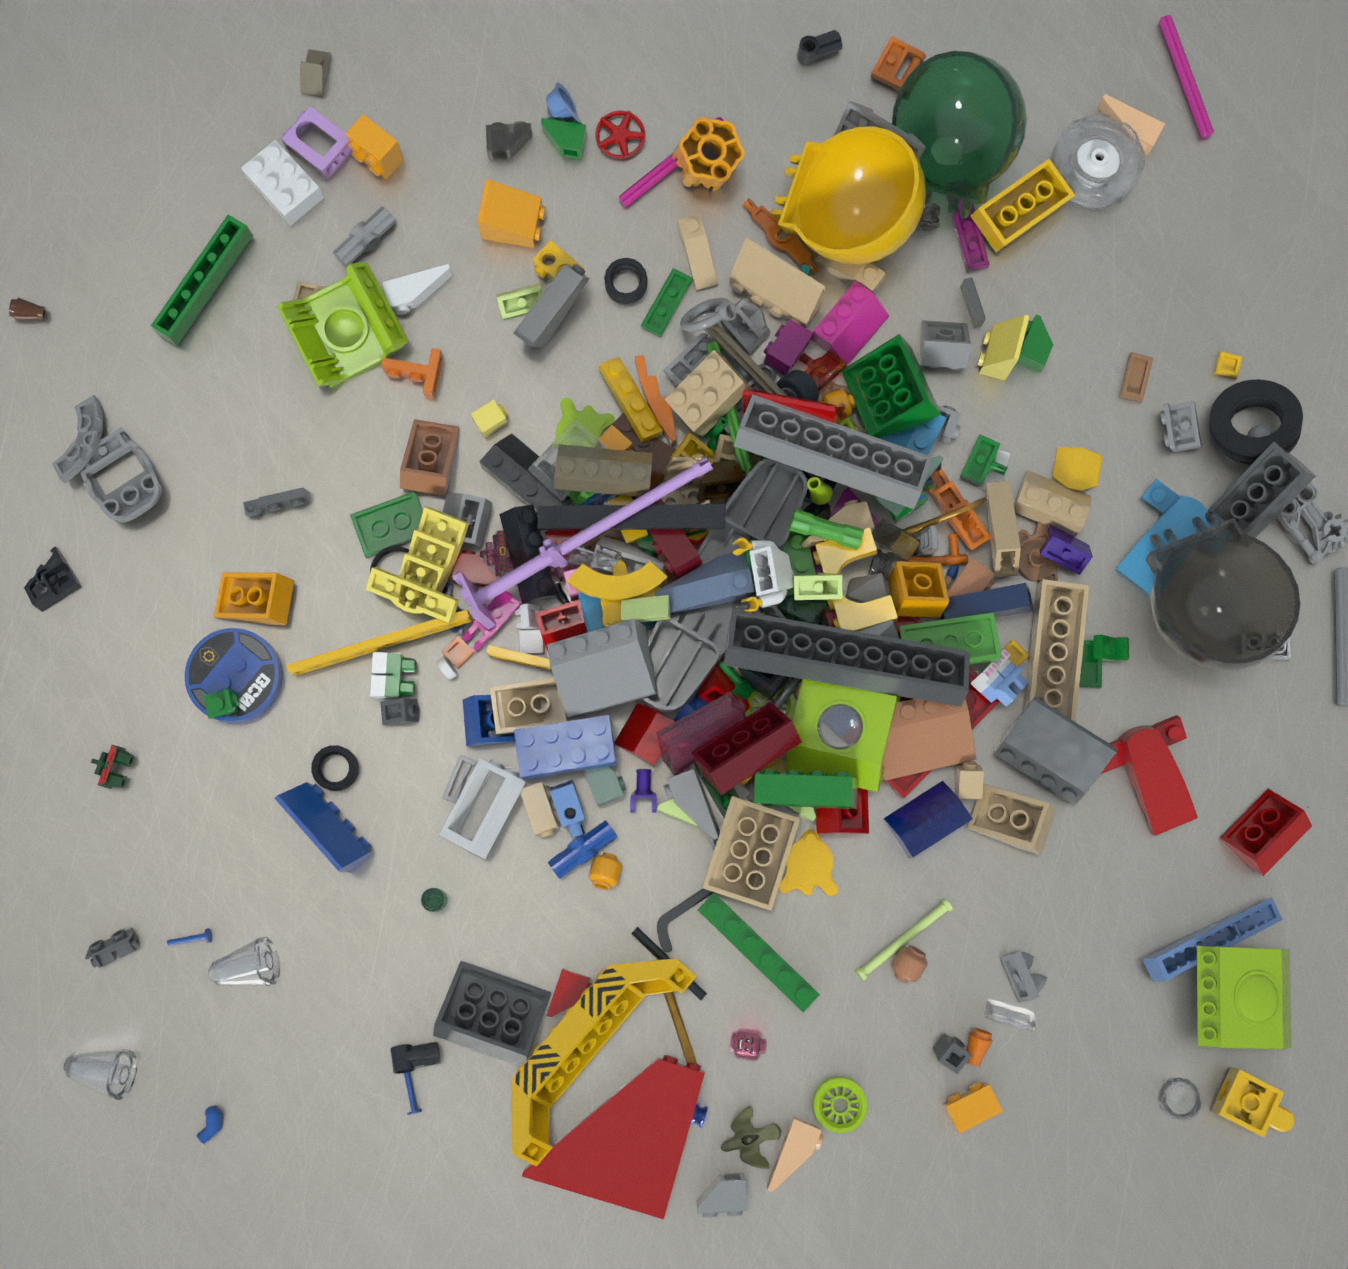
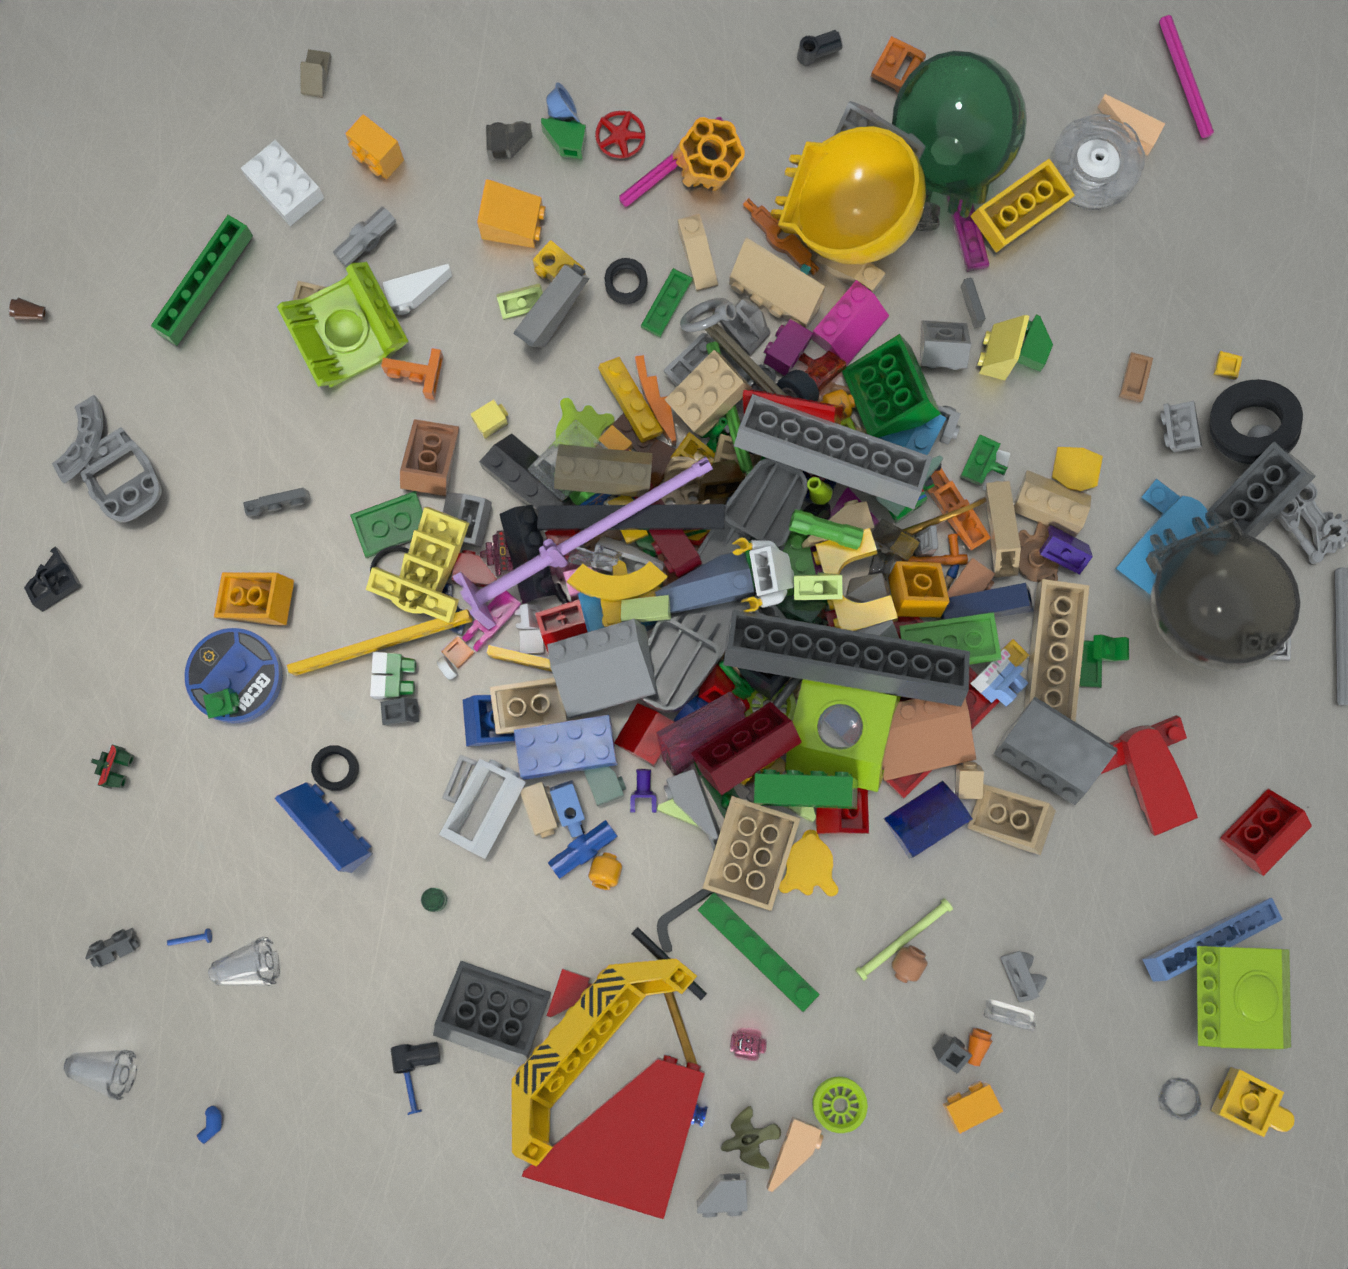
lavender panel [281,106,352,180] -> none

